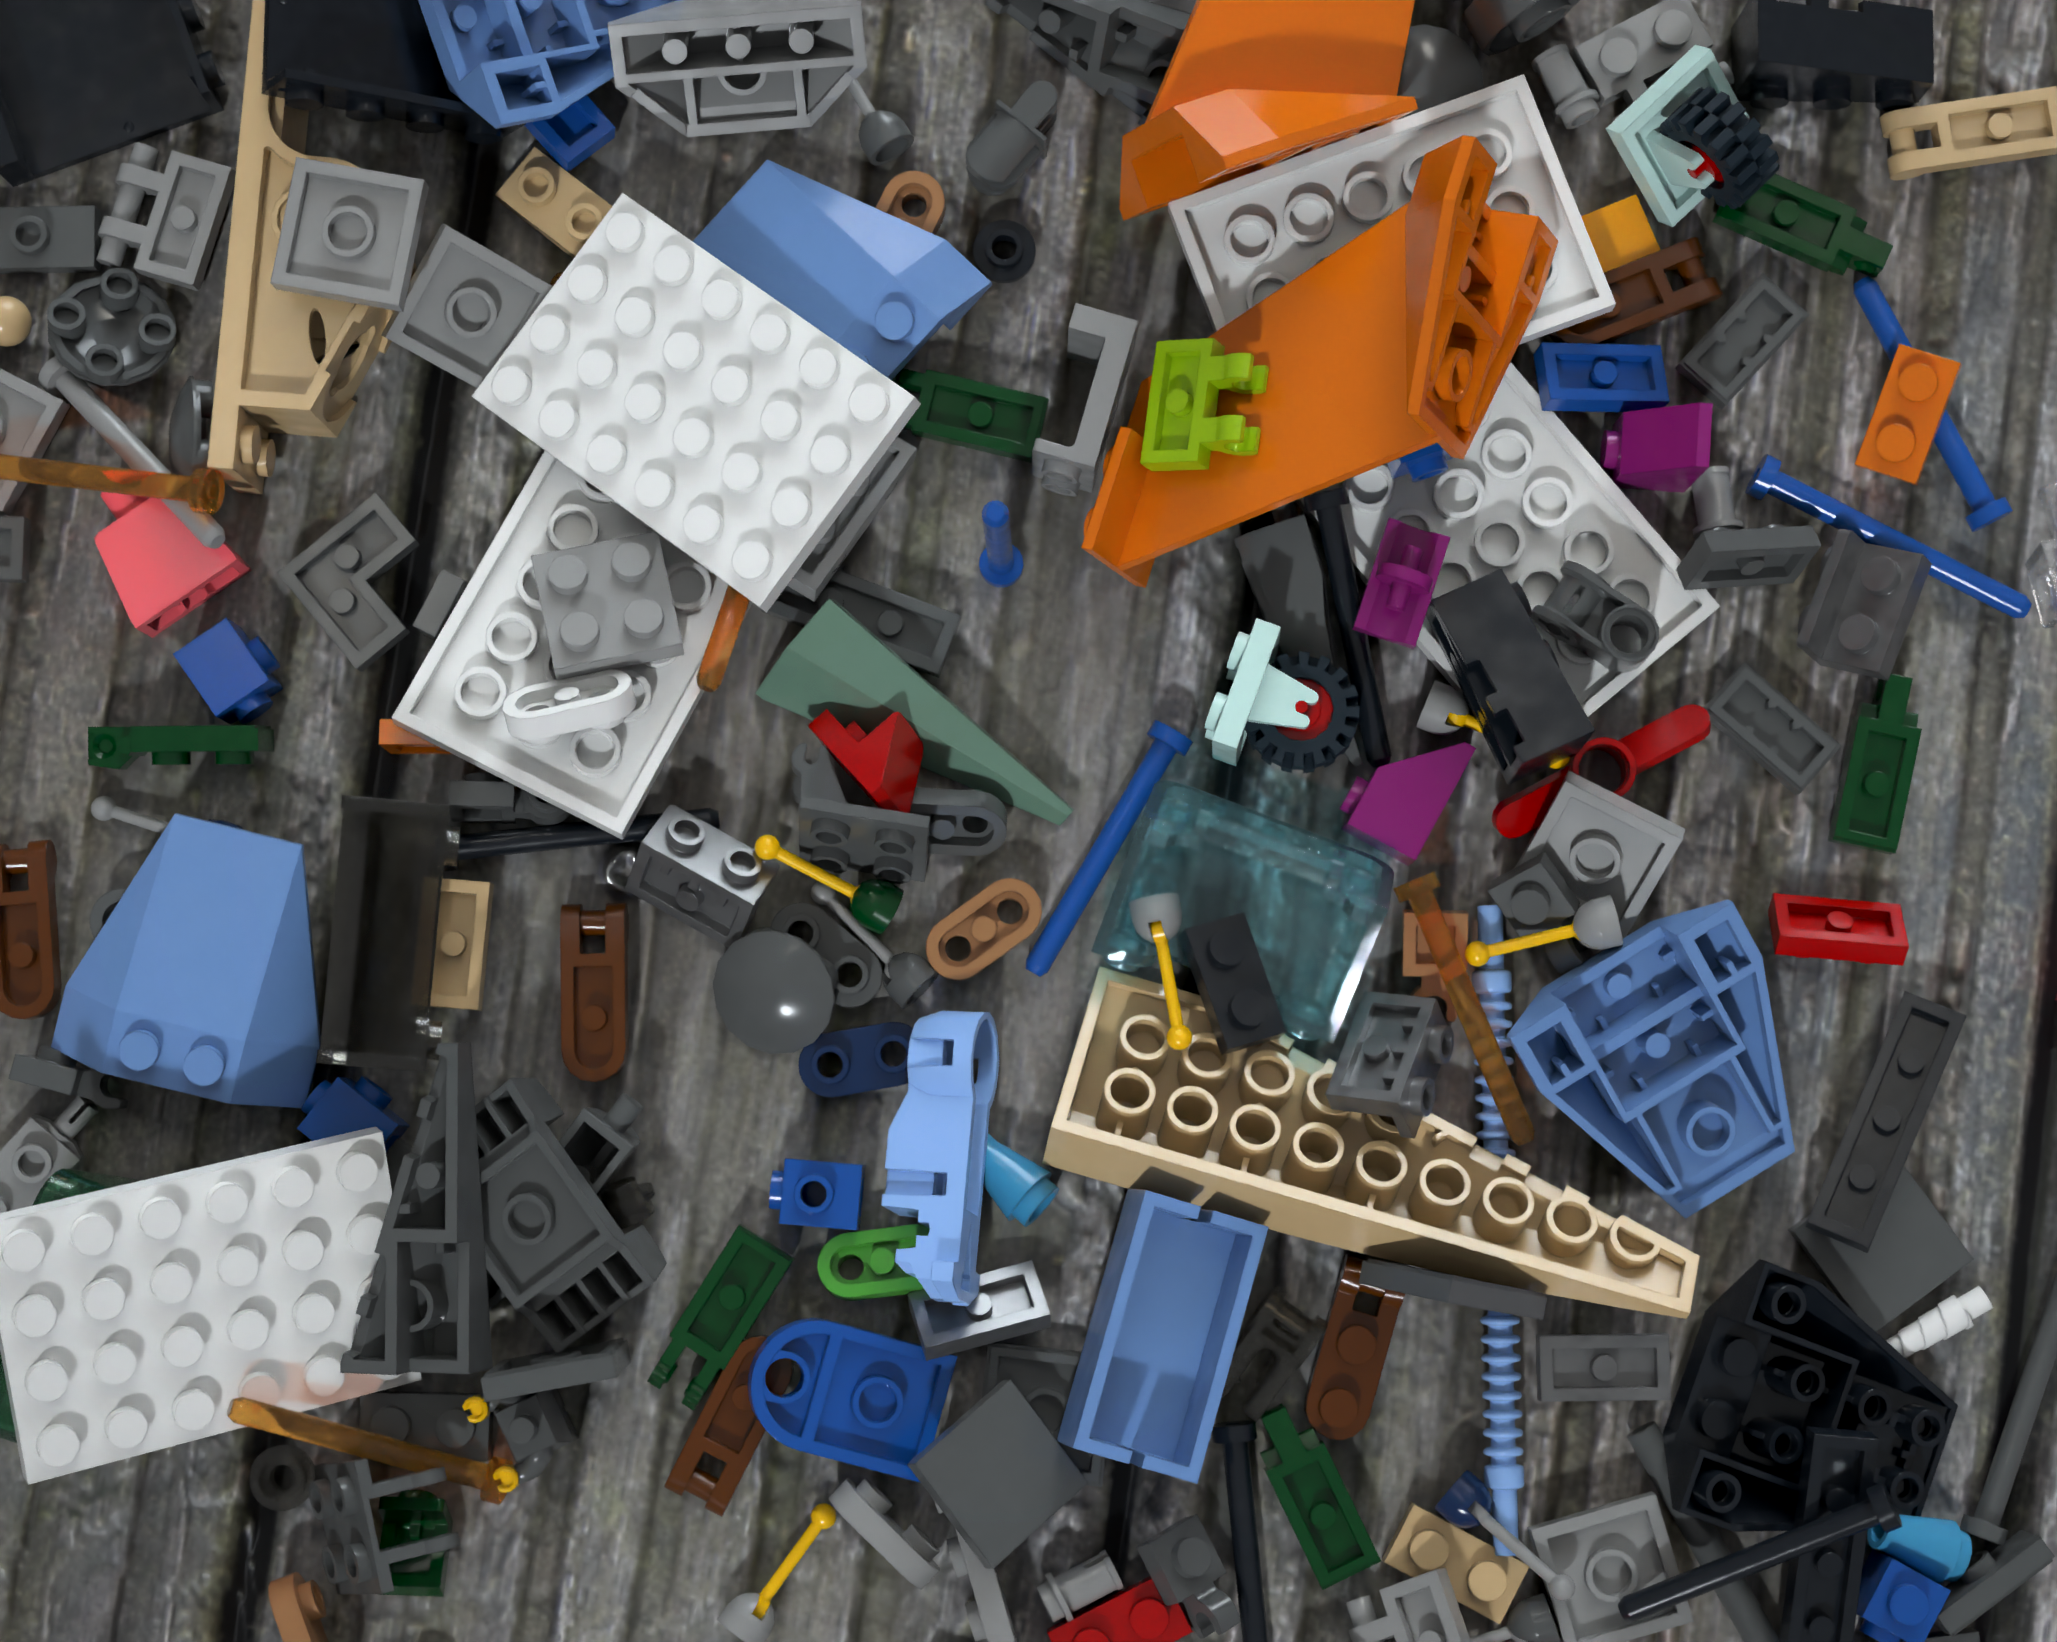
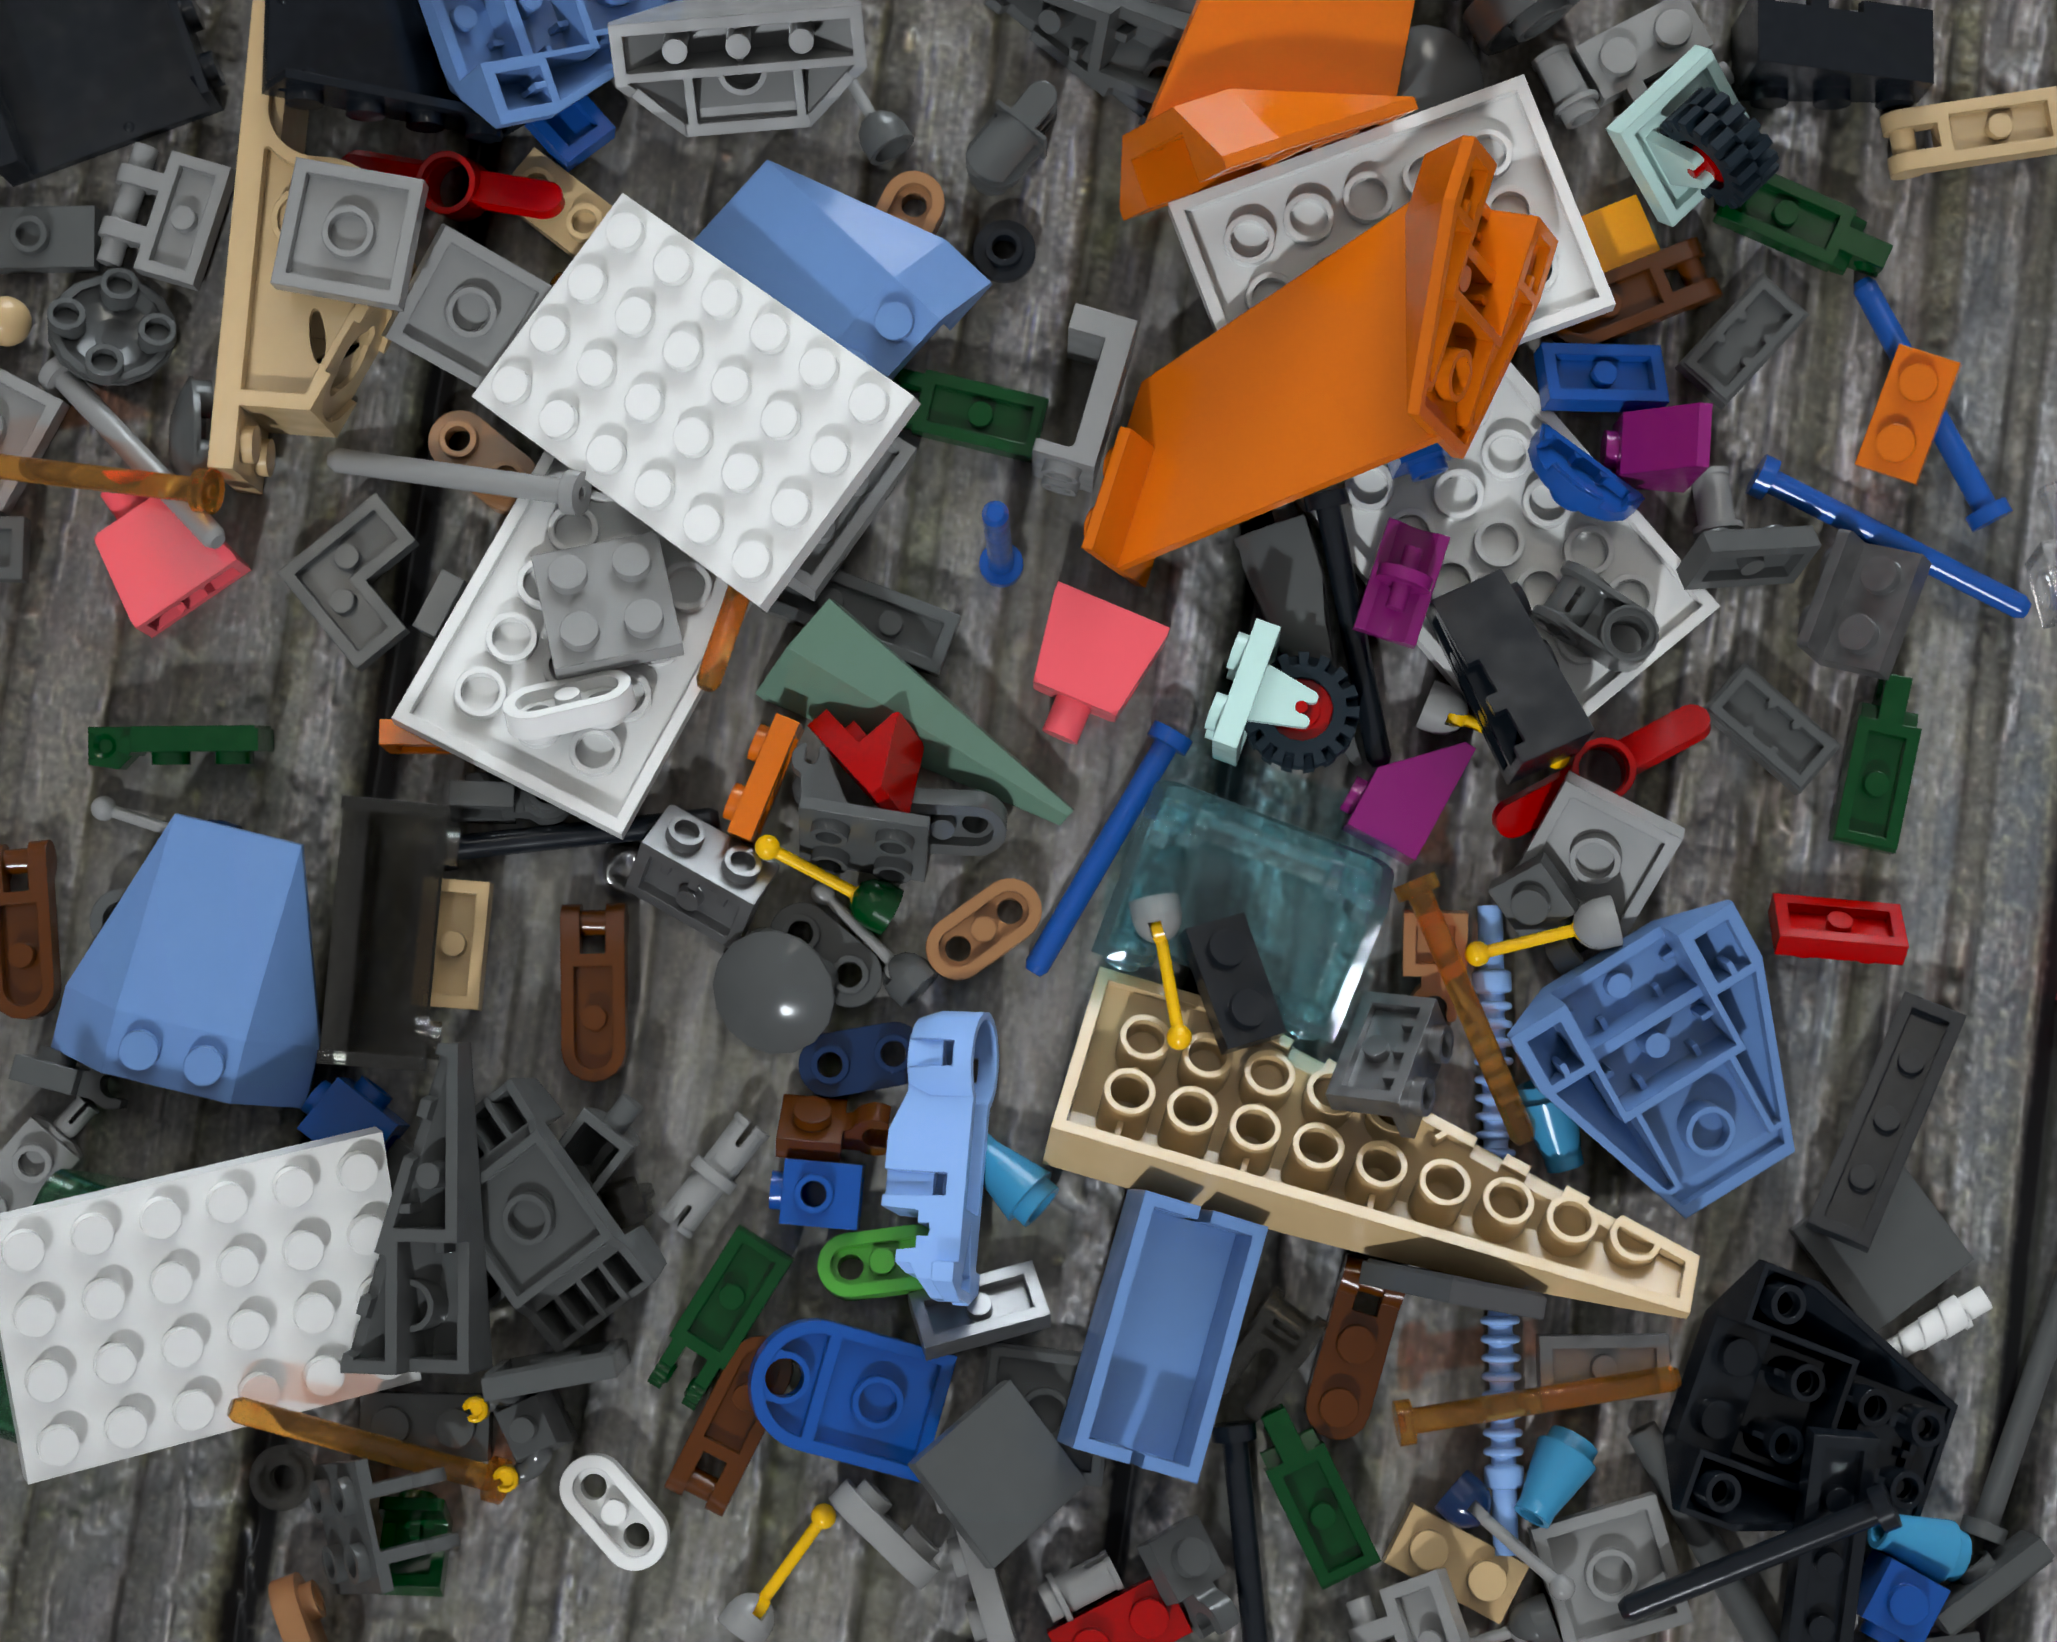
blue brick [173,618,283,724] -> none
lime plate [1140,338,1269,471] -> none
none -> light grey bar [327,448,592,516]
none -> red piece [341,150,565,222]
none -> medium nougat plate [428,410,536,516]
none -> white plate [559,1453,670,1571]
none -> light grey pin [658,1111,770,1239]
none -> orange plate [722,713,804,846]
none -> reddish brown plate [776,1094,891,1163]
none -> coral torso [1033,581,1170,745]
none -> clear orange bar [1392,1365,1681,1447]
none -> dark azure cone [1514,1425,1598,1529]
none -> dark azure cone [1515,1080,1585,1173]
none -> blue plate [1528,423,1645,521]

